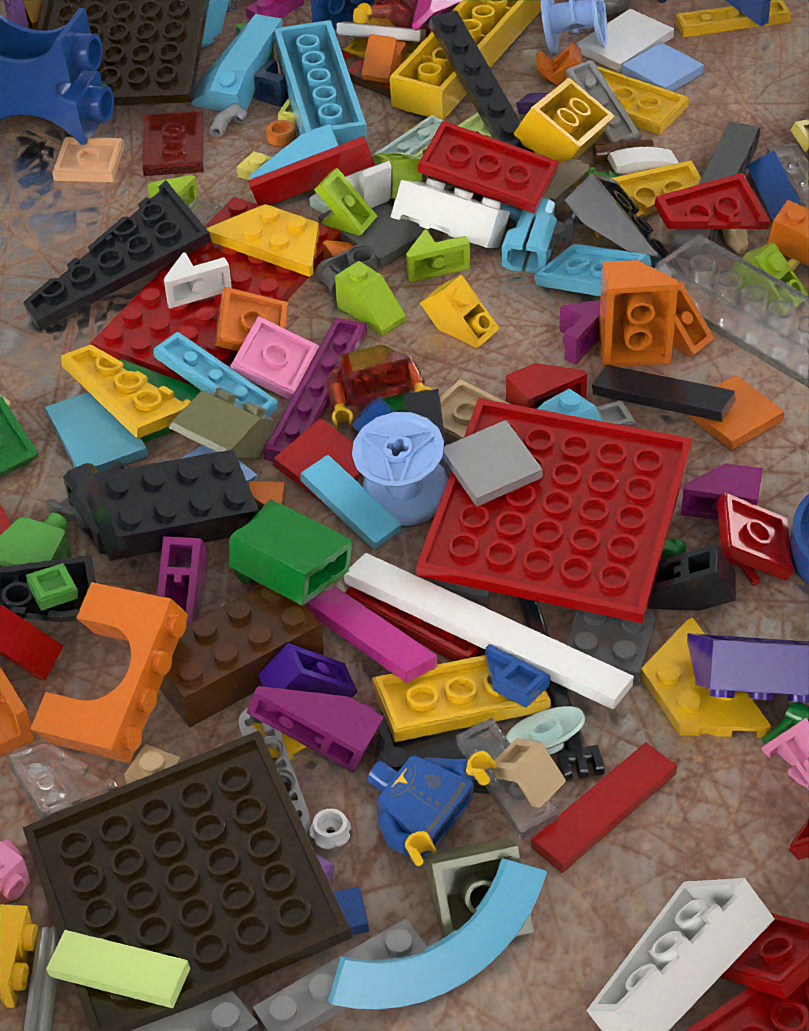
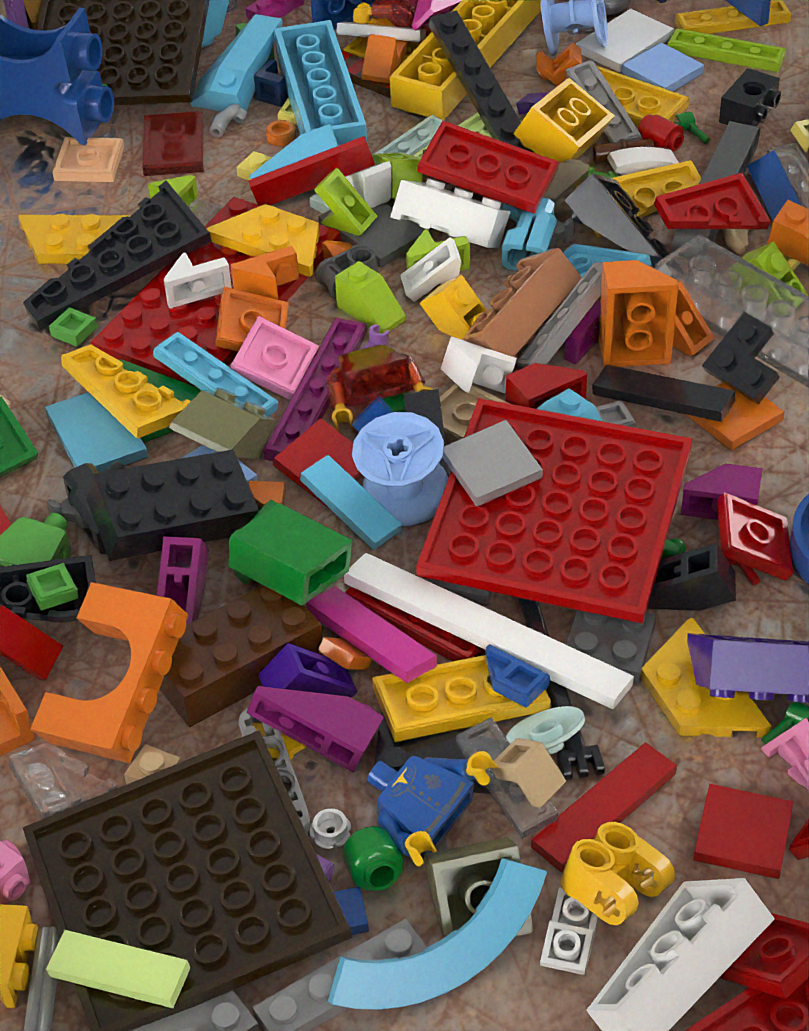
none -> yellow wing [18,214,131,264]
none -> bright green plate [49,307,98,347]
none -> orange slope [230,246,299,300]
none -> orange tile [318,637,372,670]
none -> green head [342,826,404,891]
none -> medium lavender hand [351,325,389,365]
none -> white slope [400,237,461,302]
none -> white slope [441,336,517,393]
none -> nougat wedge [462,247,582,360]
none -> light grey tile [515,262,603,370]
none -> white slope [540,888,599,975]
none -> yellow piece [560,822,675,925]
none -> red brick [638,114,684,152]
none -> lime tile [668,28,787,73]
none -> green hand [675,112,710,144]
none -> red tile [693,783,794,879]
none -> black plate [702,312,780,405]
none -> black brick [719,68,781,126]

